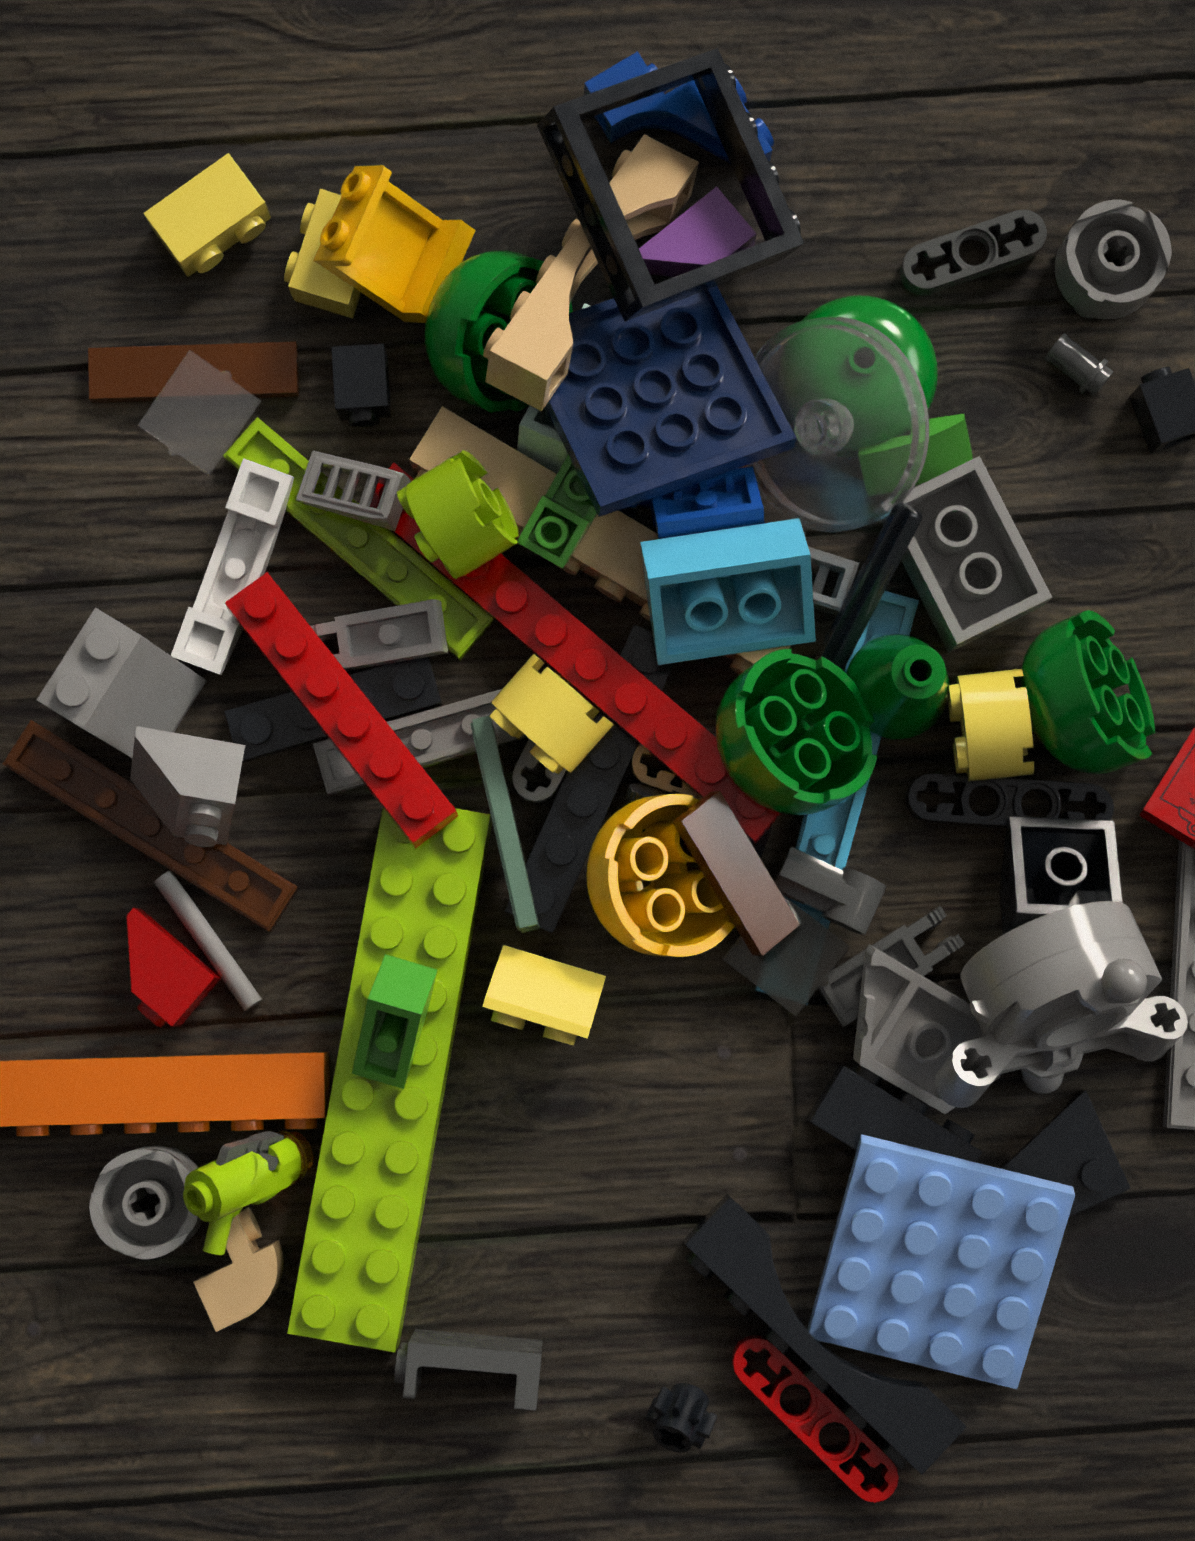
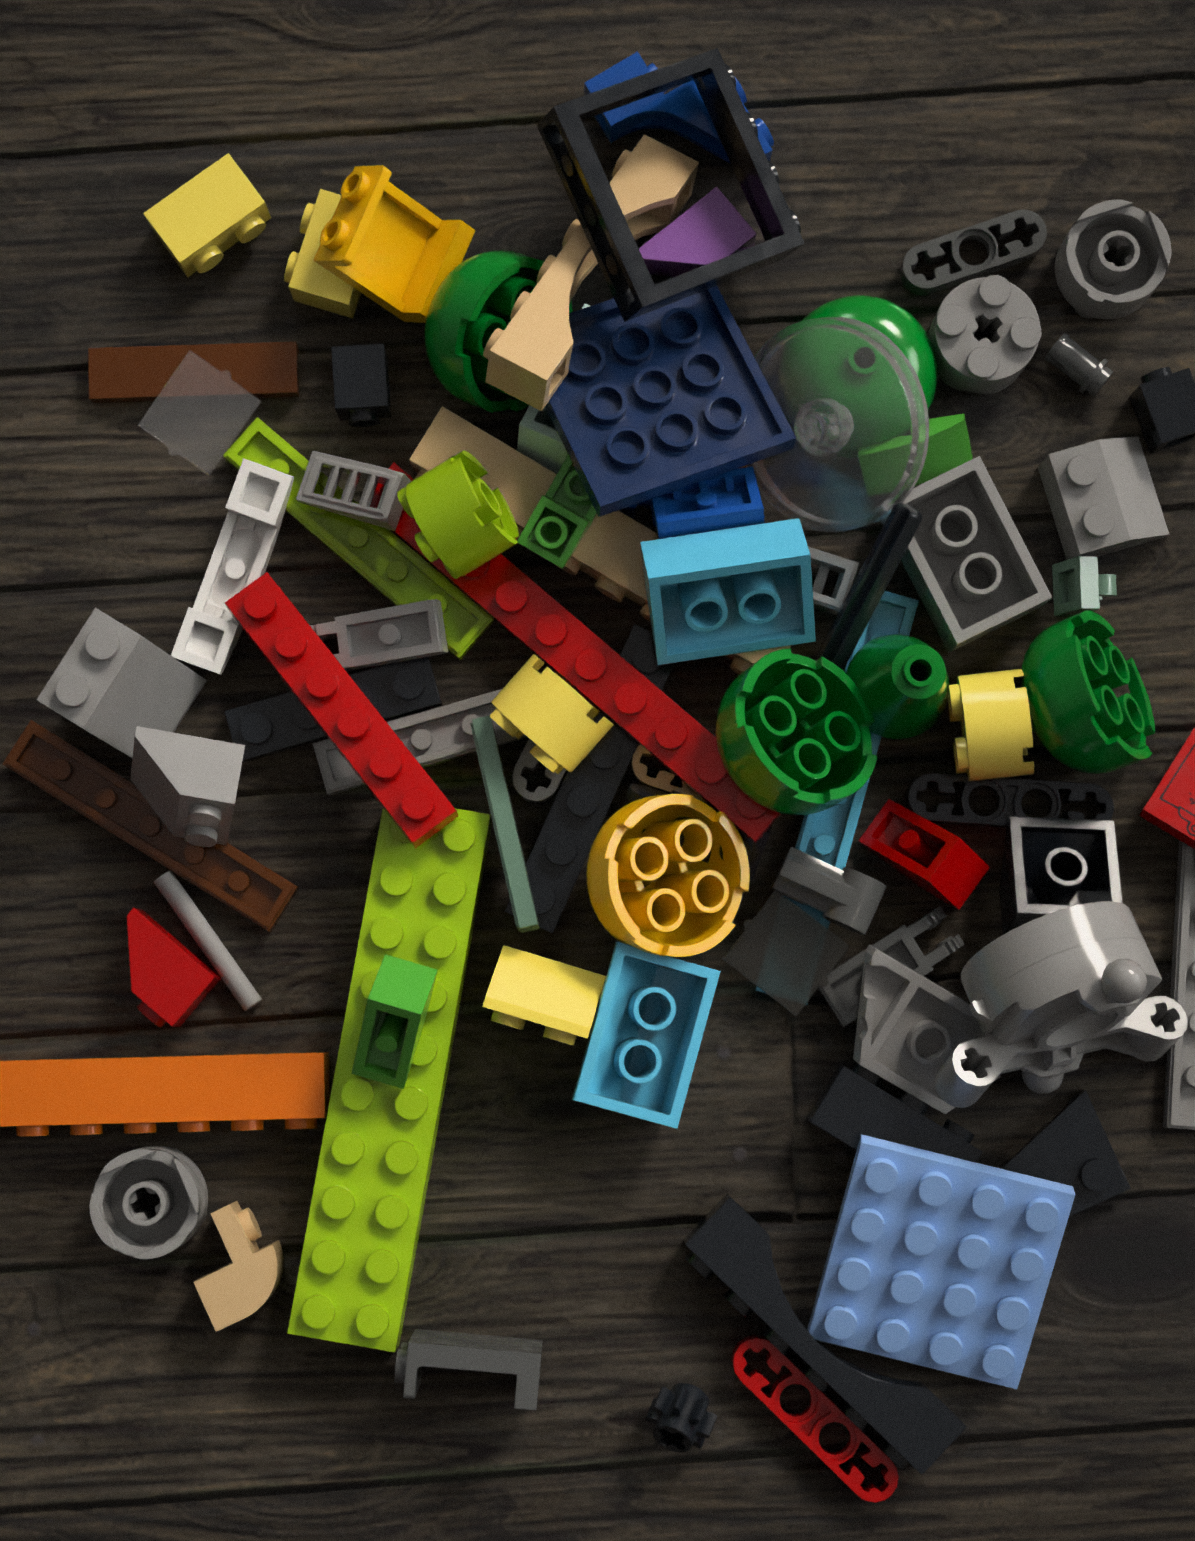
lime piece [183,1131,313,1255] -> none
tile [672,791,800,956] -> none
none -> medium azure slope [572,942,721,1129]
none -> red slope [858,799,990,910]
none -> light grey brick [929,275,1042,394]
none -> light grey slope [1038,436,1170,560]
none -> sand green tile [1052,556,1117,617]

